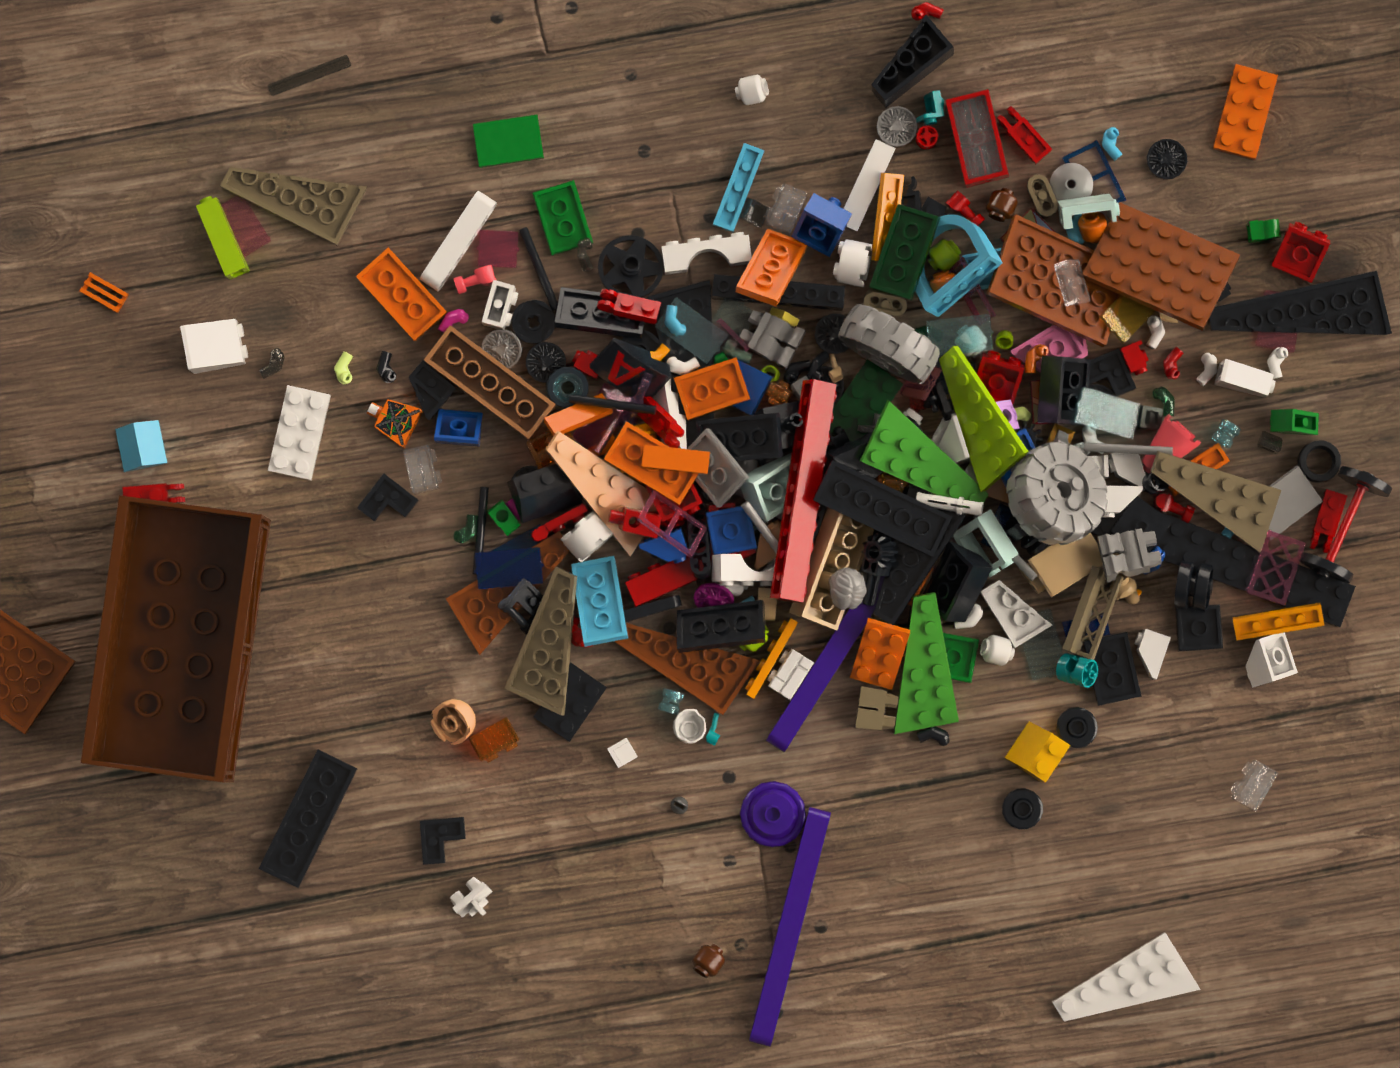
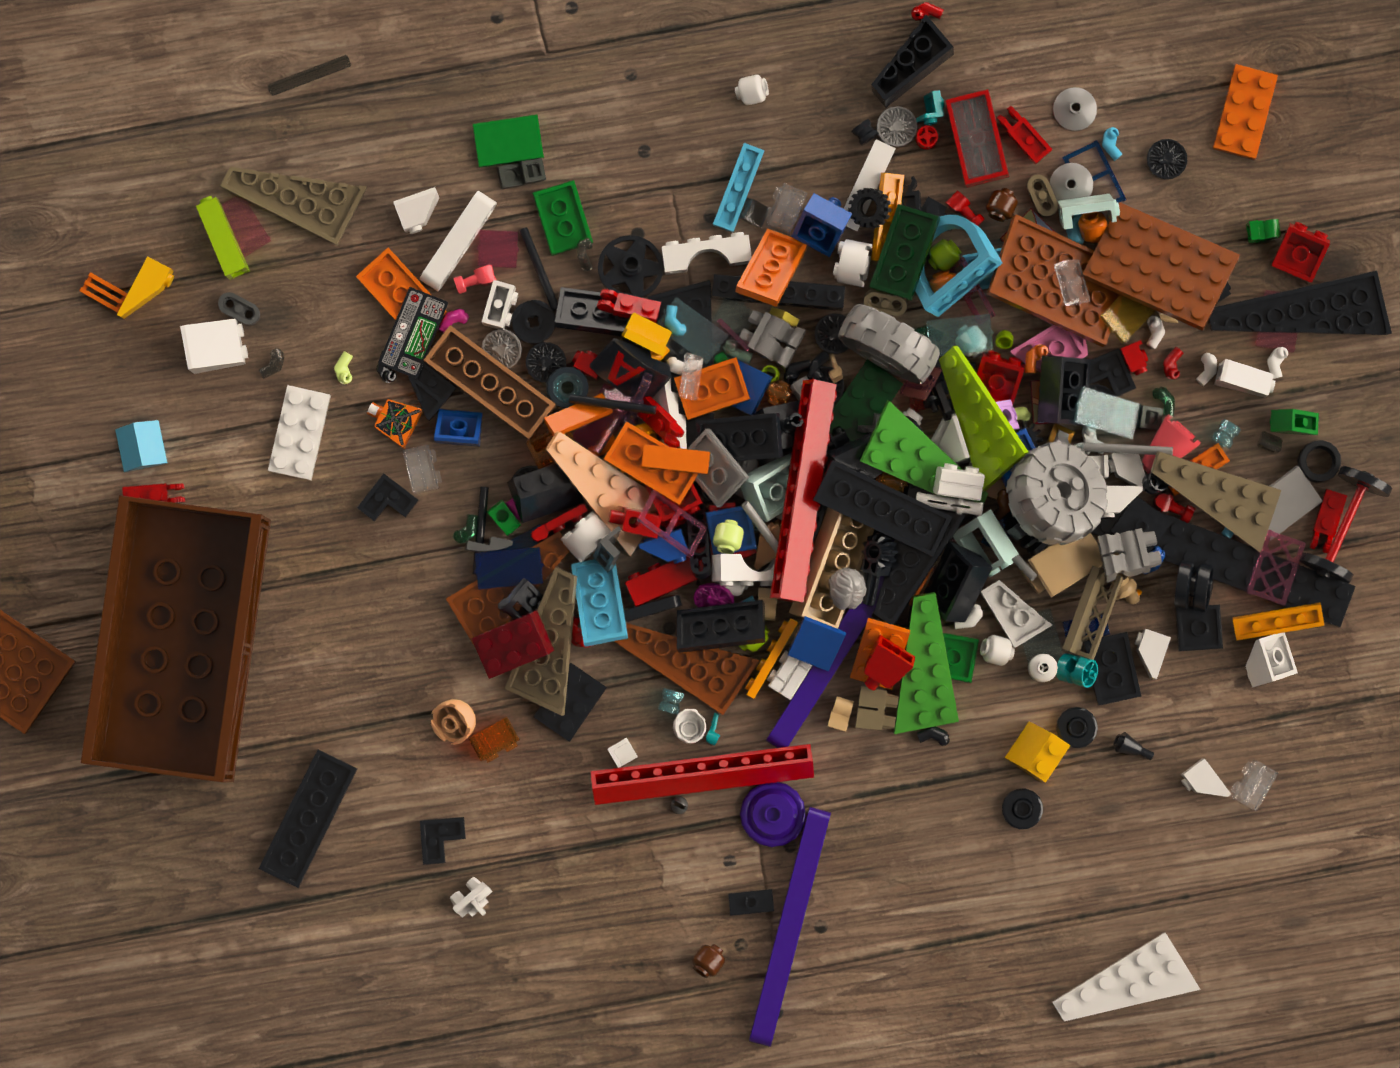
none -> yellow slope [117,256,174,319]
none -> dark grey plate [218,292,260,325]
none -> sticker [379,287,448,379]
none -> white slope [394,187,439,234]
none -> dark grey slope [465,537,513,552]
none -> dark red brick [471,610,555,679]
none -> pearl dark grey slope [496,158,546,189]
none -> red brick [591,744,814,805]
none -> dark grey panel [593,526,621,573]
none -> yellow panel [621,313,672,356]
none -> clear slope [679,353,703,401]
none -> yellowish green head [713,520,744,554]
none -> black plate [728,889,774,916]
none -> blue tile [788,616,846,671]
none -> tan leg [827,696,854,732]
none -> black tyre [848,188,891,228]
none -> black wheel [851,119,879,146]
none -> red torso [864,635,915,691]
none -> white brick [933,463,985,501]
none -> reddish brown arm [993,489,1011,520]
none -> white head [1028,654,1058,683]
none -> light grey dish [1053,87,1097,131]
none -> black cone [1113,732,1154,760]
none -> white slope [1181,759,1231,797]

